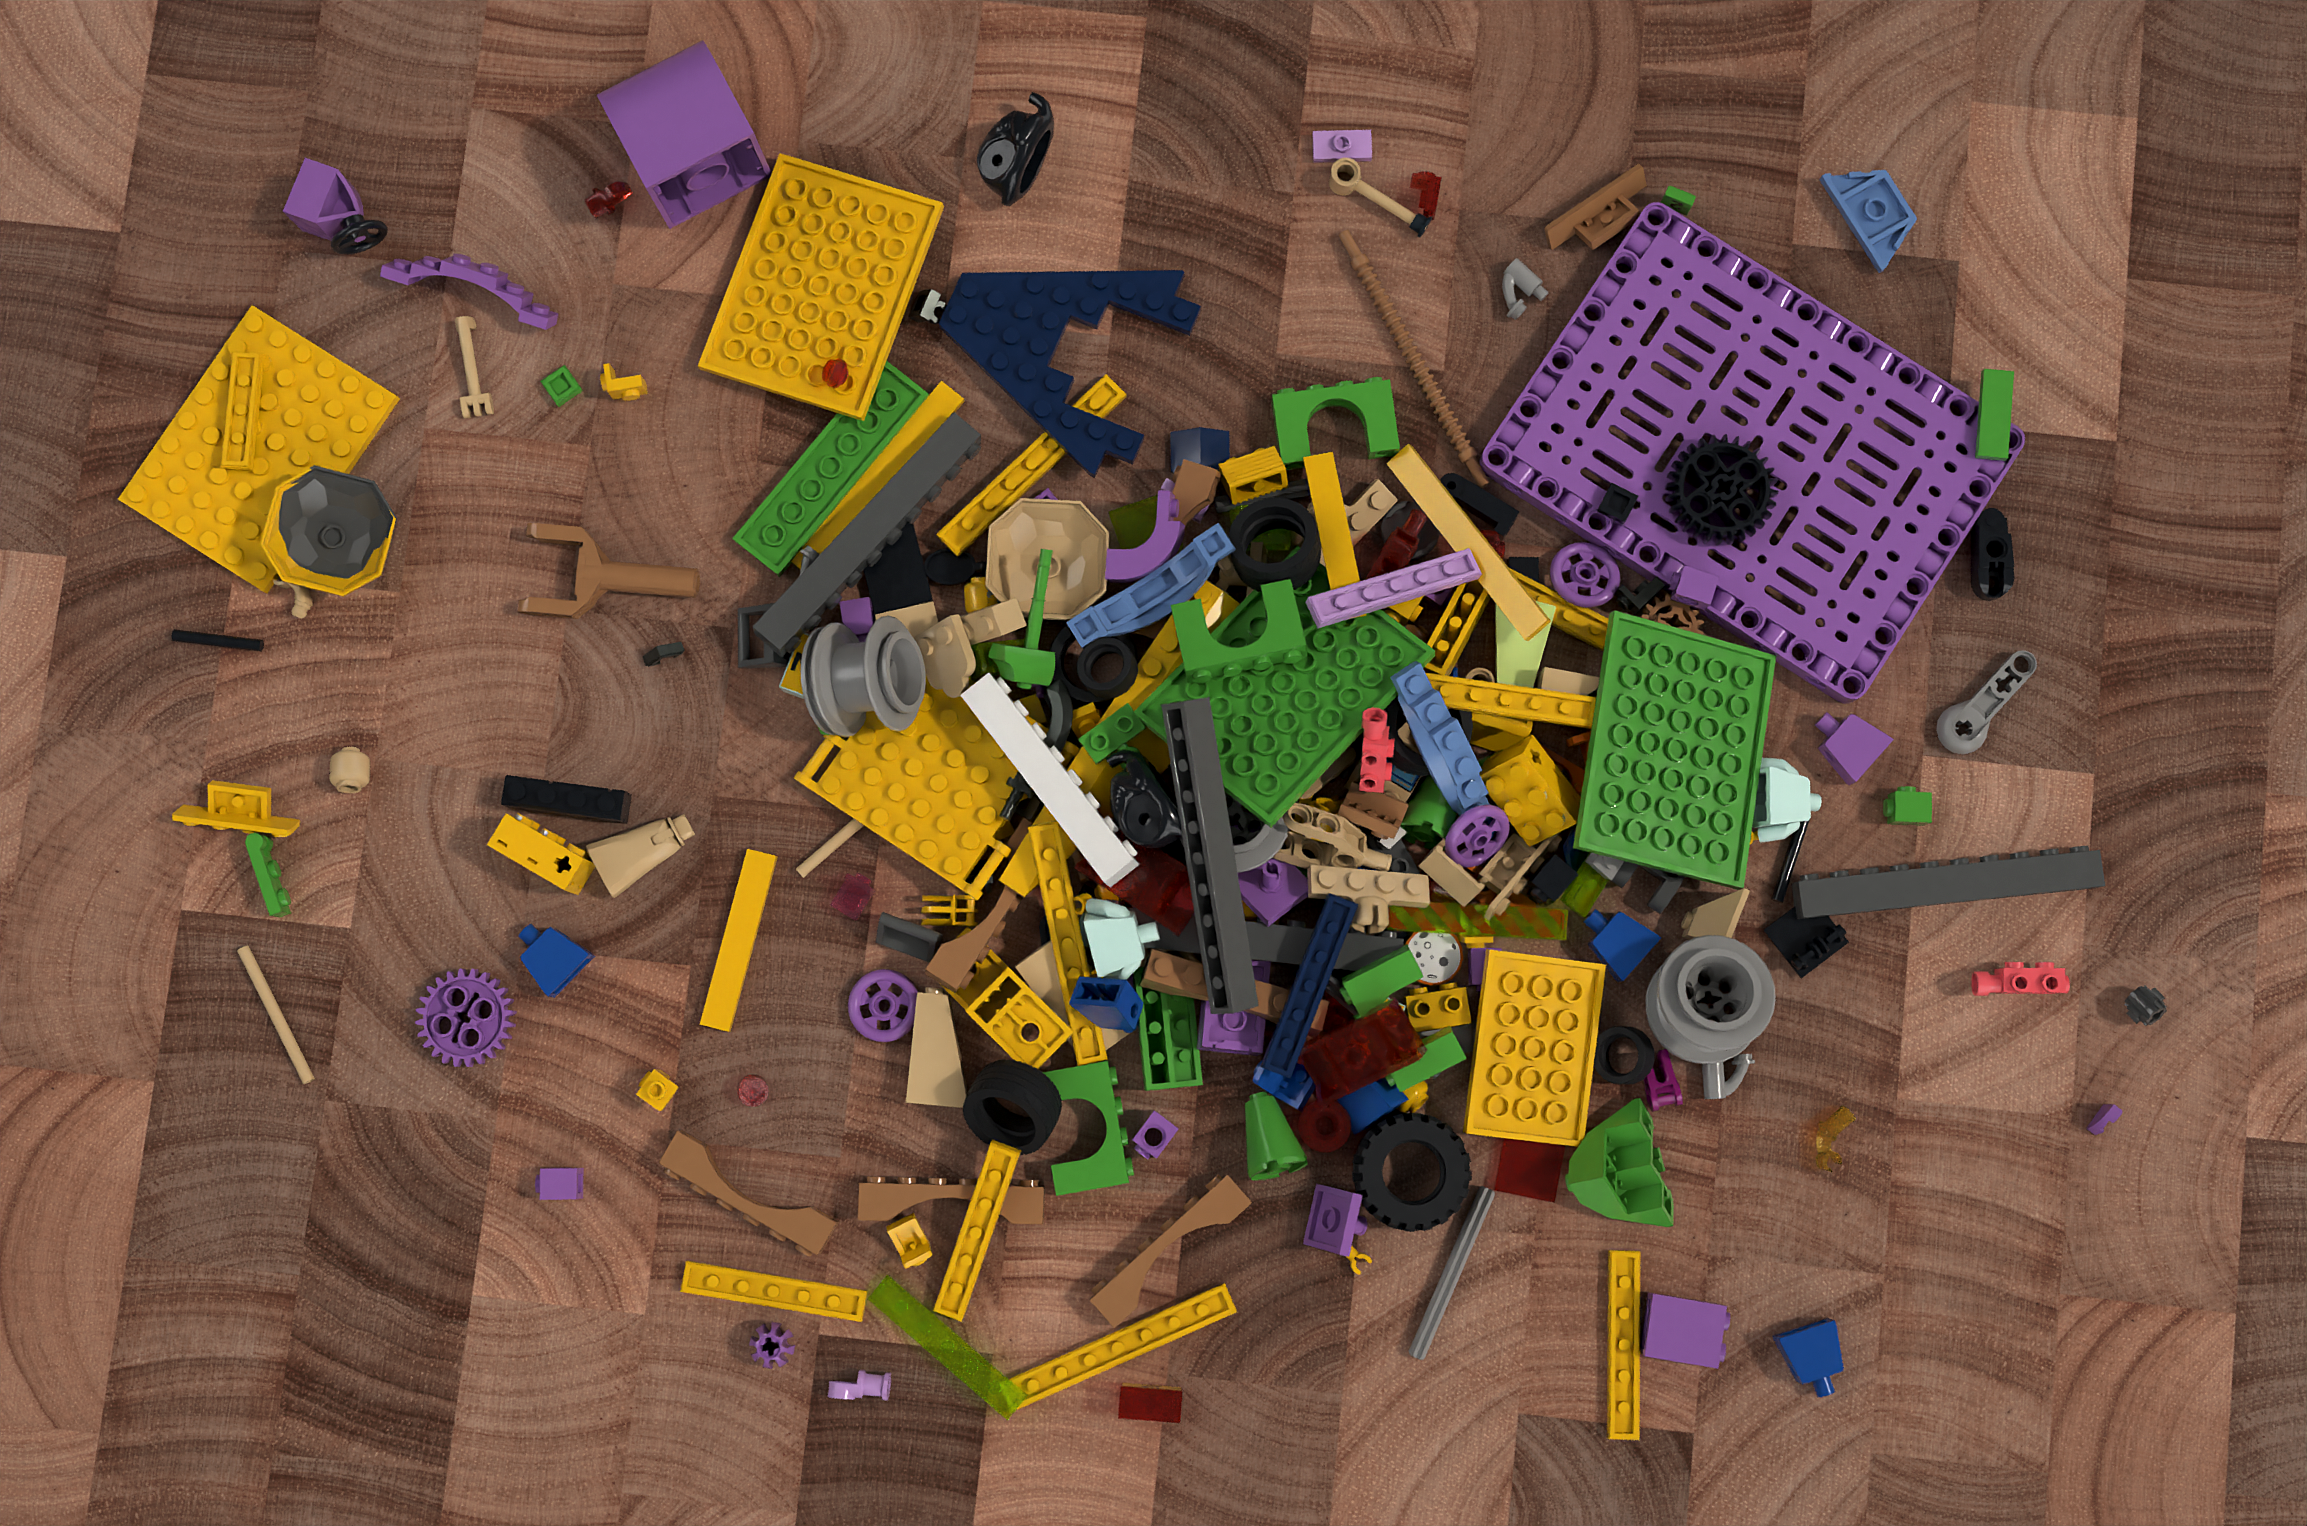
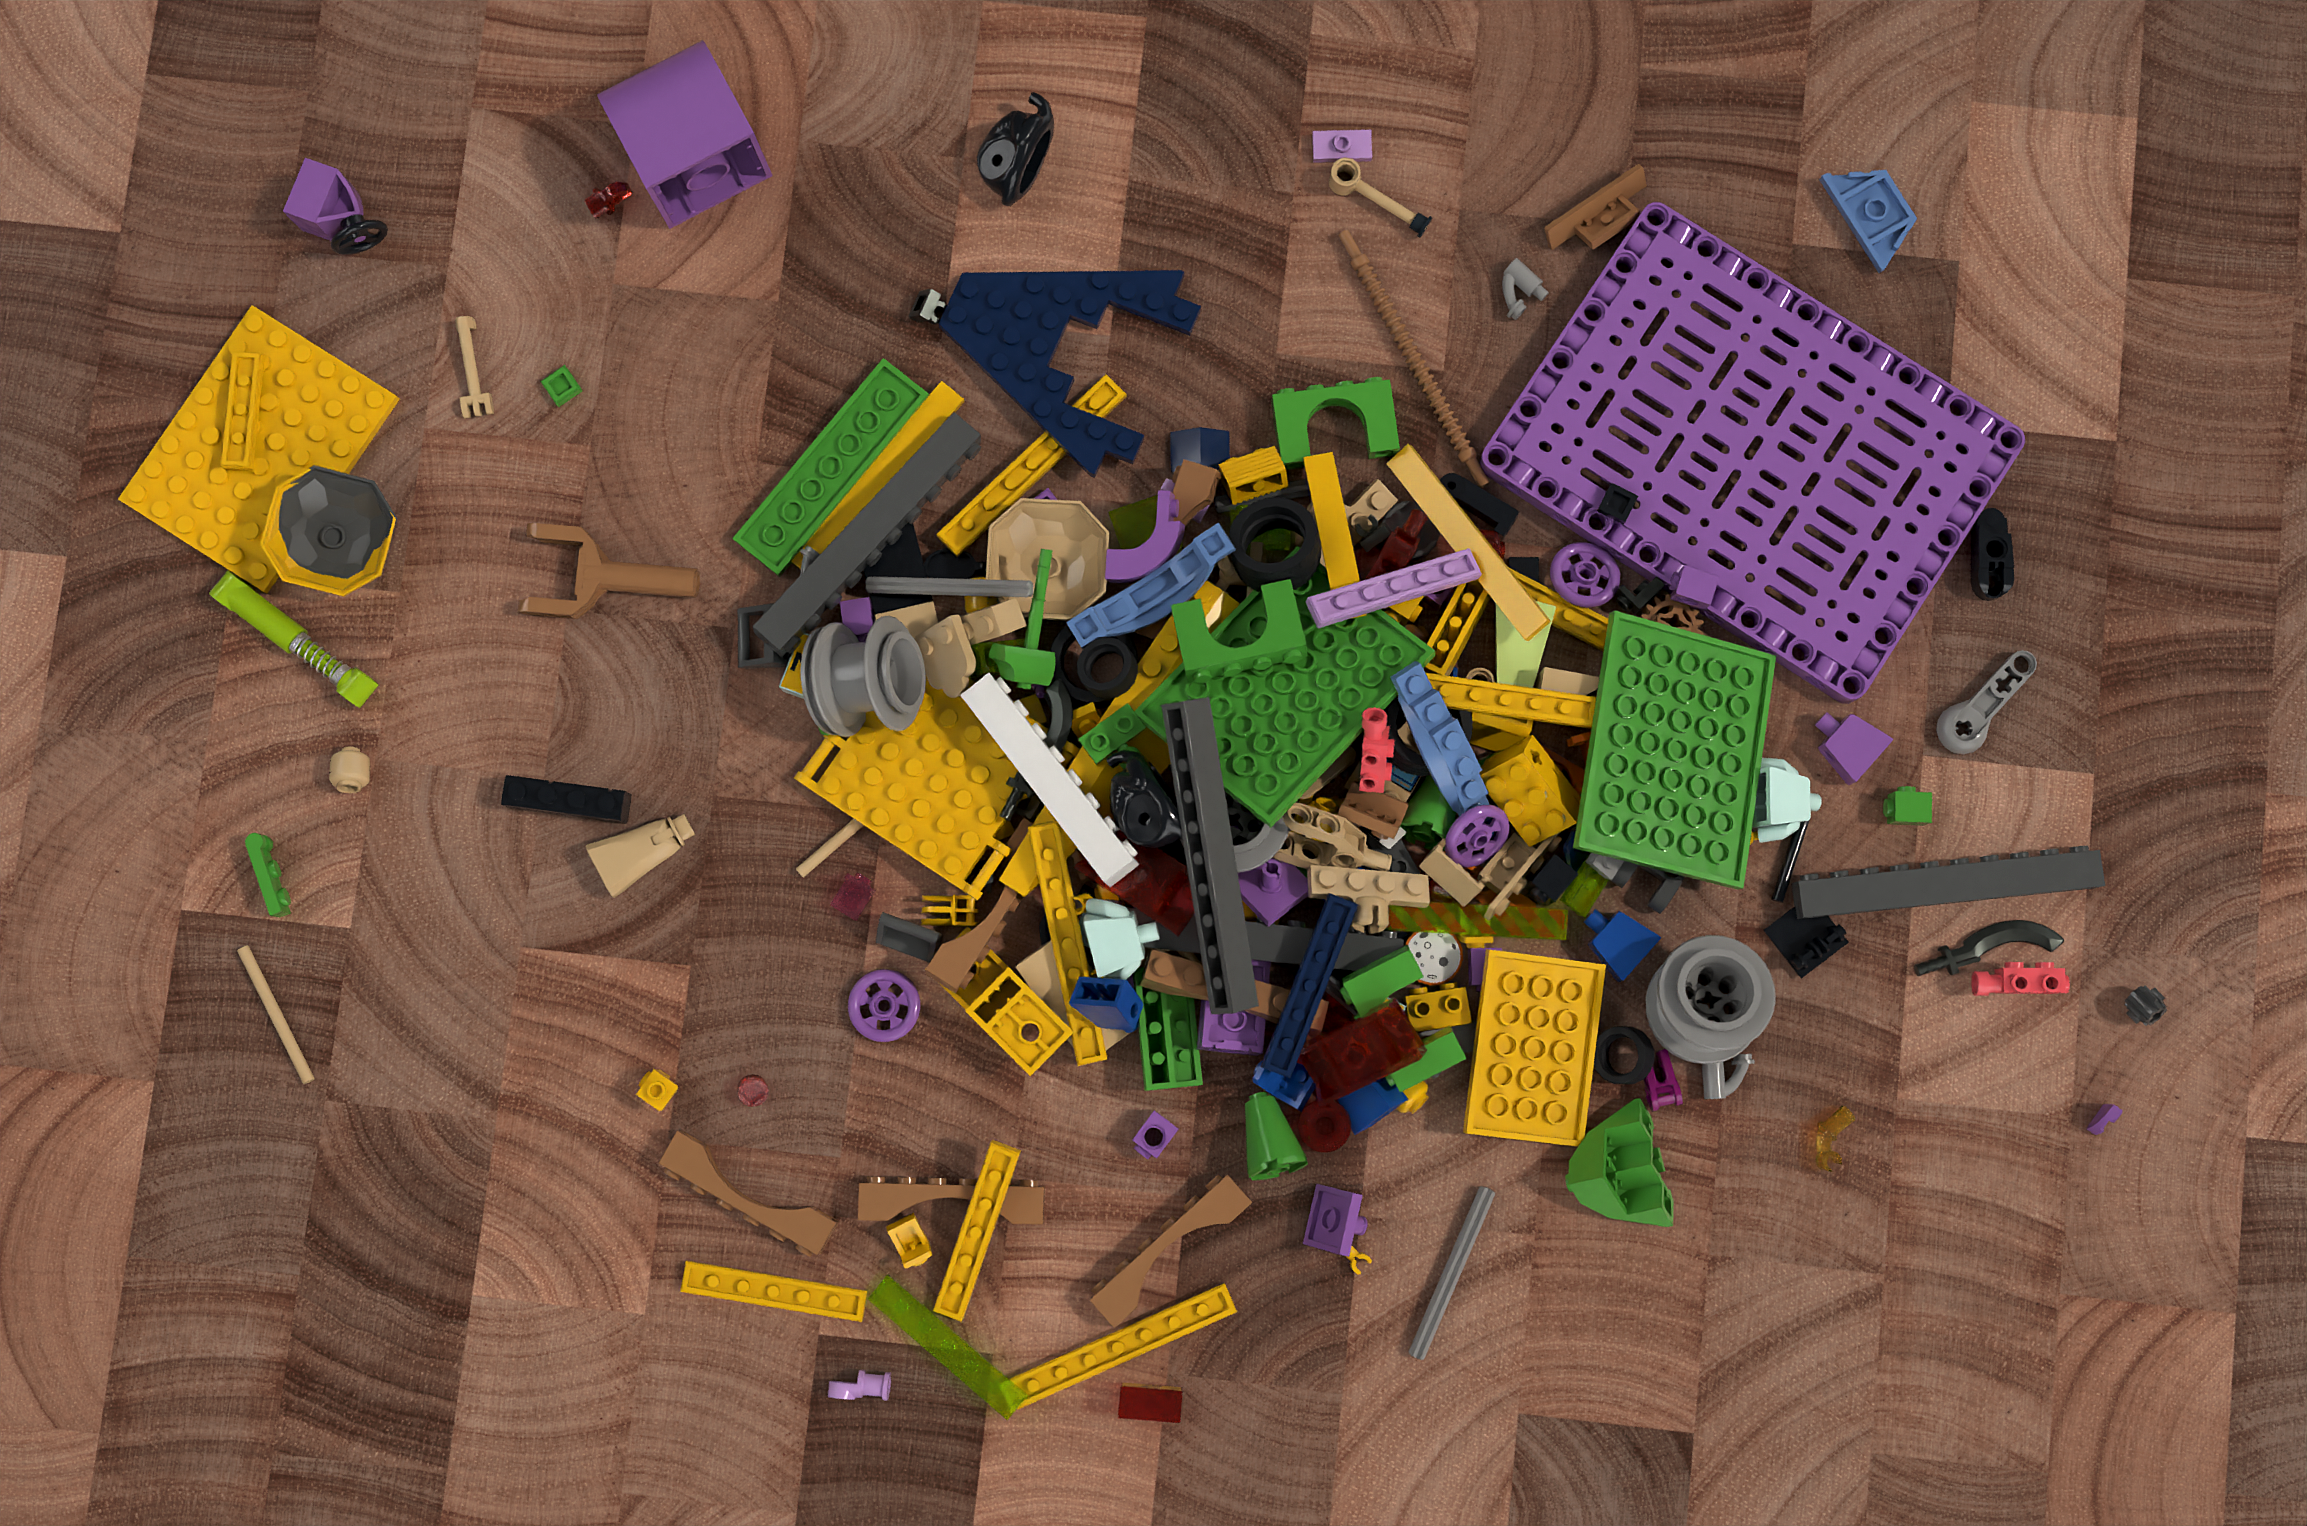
black bar [172,629,264,651] -> none
yellow bracket [172,780,300,837] -> none
tan piece [273,579,313,619] -> none
medium lavender piece [380,254,559,330] -> none
medium lavender gear [415,968,517,1067] -> none
yellow piece [487,813,595,895] -> none
blue torso [518,924,595,998] -> none
medium lavender brick [535,1168,584,1200] -> none
yellow bracket [600,363,648,401] -> none
pearl dark grey tile [643,642,685,667] -> none
yellow plate [698,153,944,421] -> none
yellow tile [700,849,778,1032] -> none
medium lavender piece [749,1322,795,1369] -> none
clear red plate [822,358,848,388] -> none
tan slope [906,987,968,1108] -> none
black tyre [963,1059,1062,1155] -> none
bright green arch [1042,1061,1134,1196] -> none
black tyre [1352,1113,1472,1232] -> none
clear red bracket [1410,171,1442,220] -> none
clear red tile [1493,1138,1565,1203] -> none
yellow tile [1607,1250,1640,1440] -> none
medium lavender brick [1640,1292,1730,1369] -> none
bright green tile [1660,185,1696,215] -> none
black gear [1665,434,1779,546] -> none
tan slope [1681,888,1750,940] -> none
blue torso [1772,1318,1844,1397] -> none
bright green tile [1975,368,2014,461] -> none
none -> lime piece [209,570,379,708]
none -> light grey axle [865,577,1033,597]
none -> pearl dark grey tile [1355,514,1392,552]
none -> pearl dark grey sword [1914,920,2064,976]

